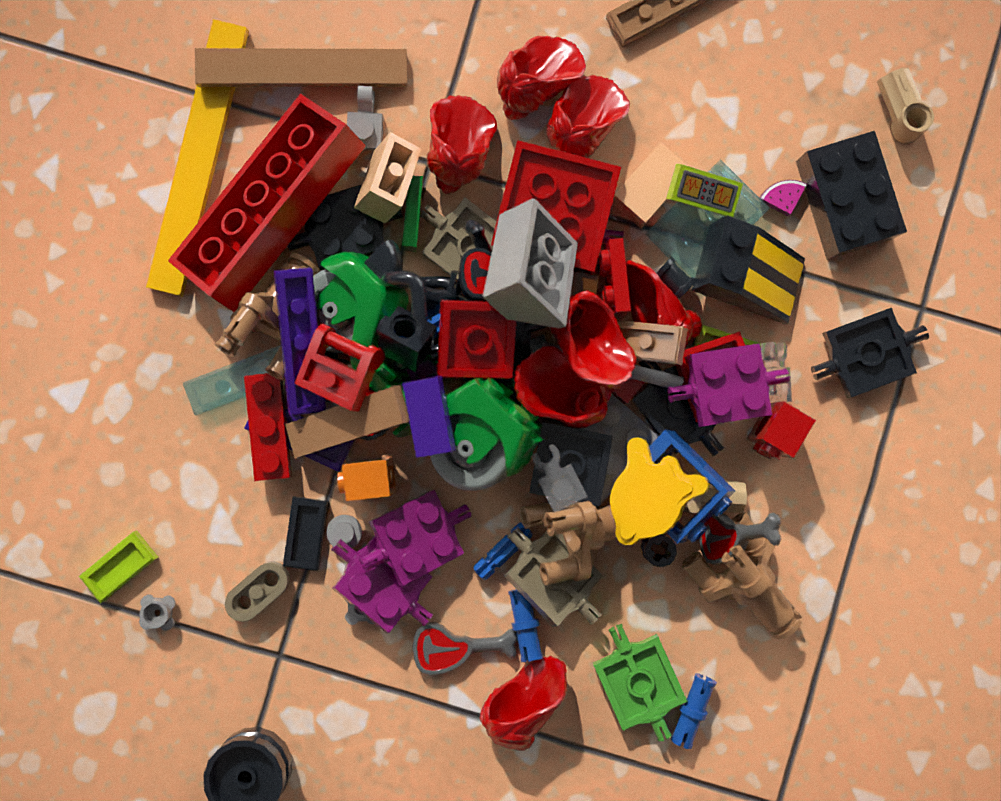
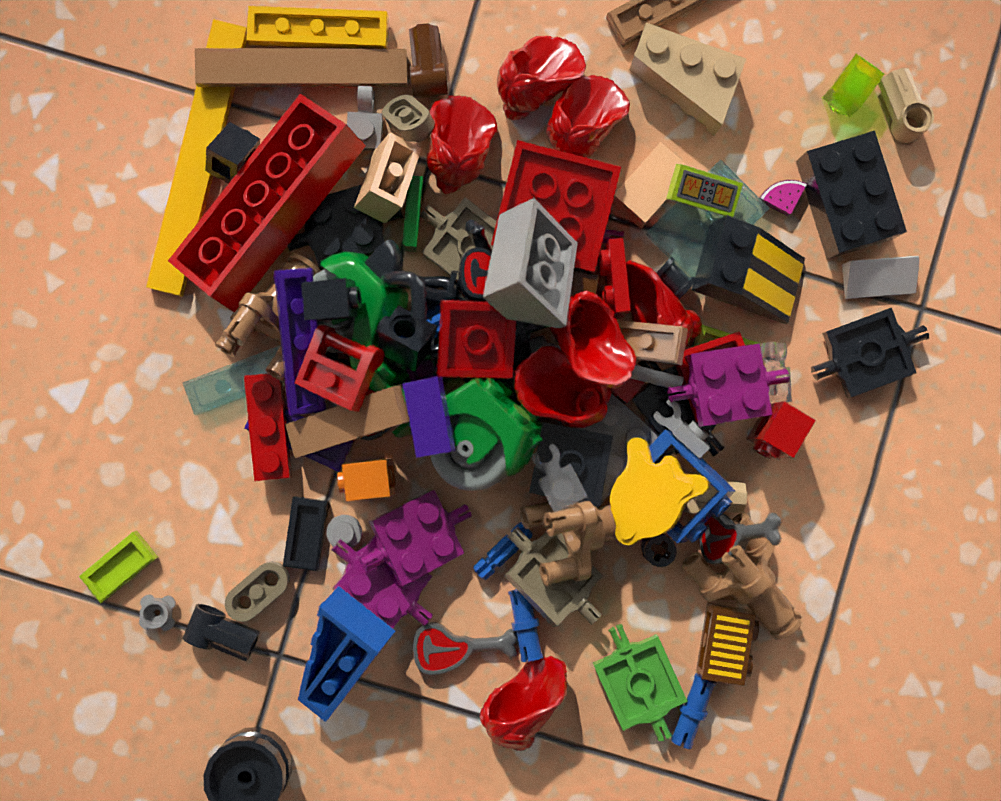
none -> black piece [182,604,260,661]
none -> black brick [205,122,260,184]
none -> yellow plate [246,6,389,49]
none -> blue wedge [298,586,395,722]
none -> black brick [301,278,362,322]
none -> dark tan plate [382,95,435,142]
none -> reddish brown piece [409,23,448,98]
none -> tan wedge [629,23,746,136]
none -> light grey plate [654,398,710,459]
none -> reddish brown brick [696,602,759,686]
none -> clear neon green brick [822,53,885,118]
none -> white slope [842,256,919,299]

